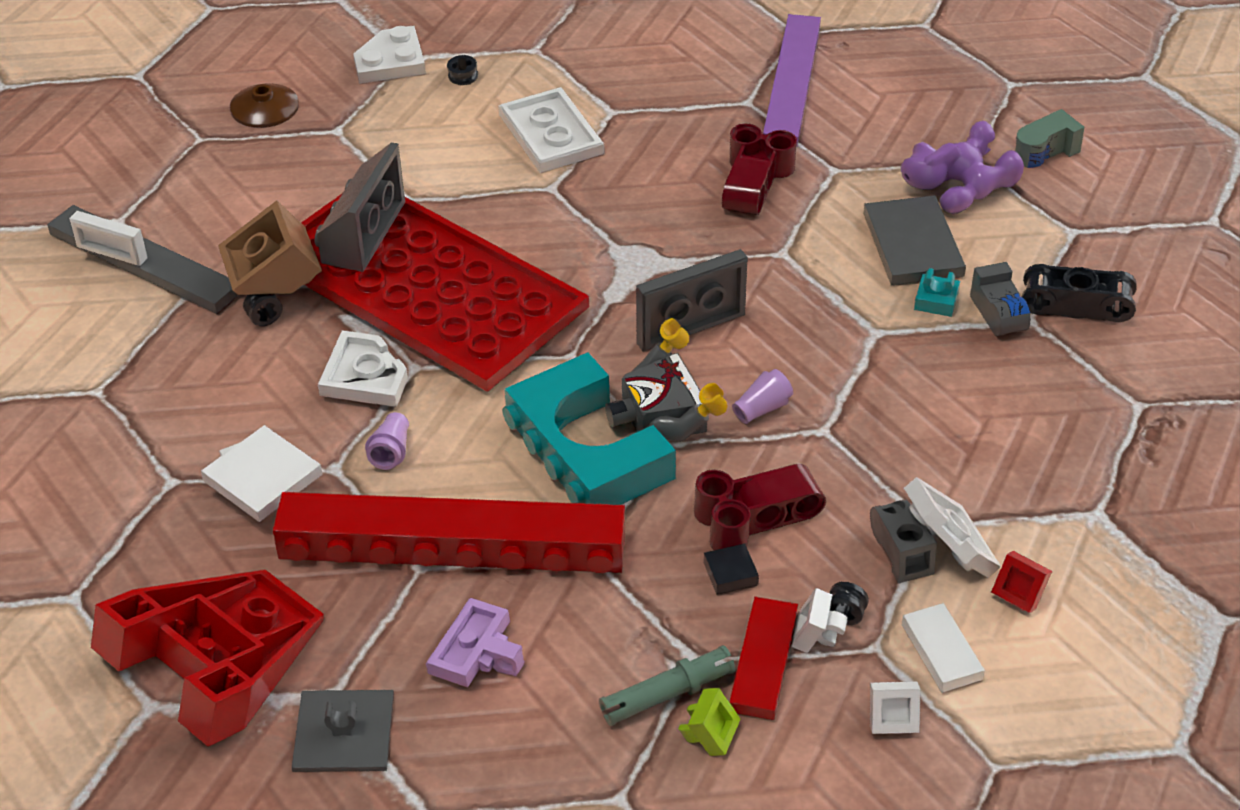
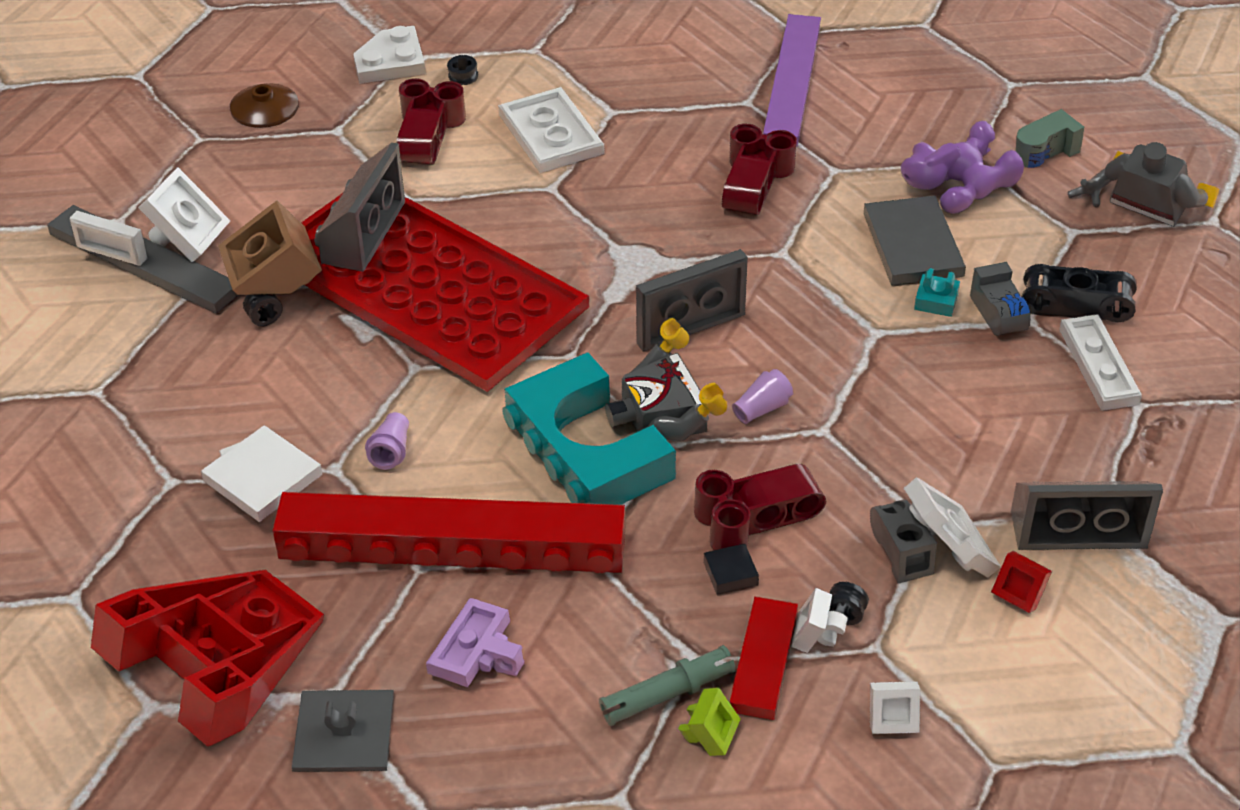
white plate [318,330,408,407] -> none
white tile [902,603,985,693] -> none
none -> white tile [138,167,230,262]
none -> dark red piece [396,78,466,165]
none -> dark grey slope [1011,481,1163,550]
none -> white tile [1059,314,1142,411]
none -> dark grey bar [1068,169,1112,207]
none -> dark grey torso [1105,142,1220,227]

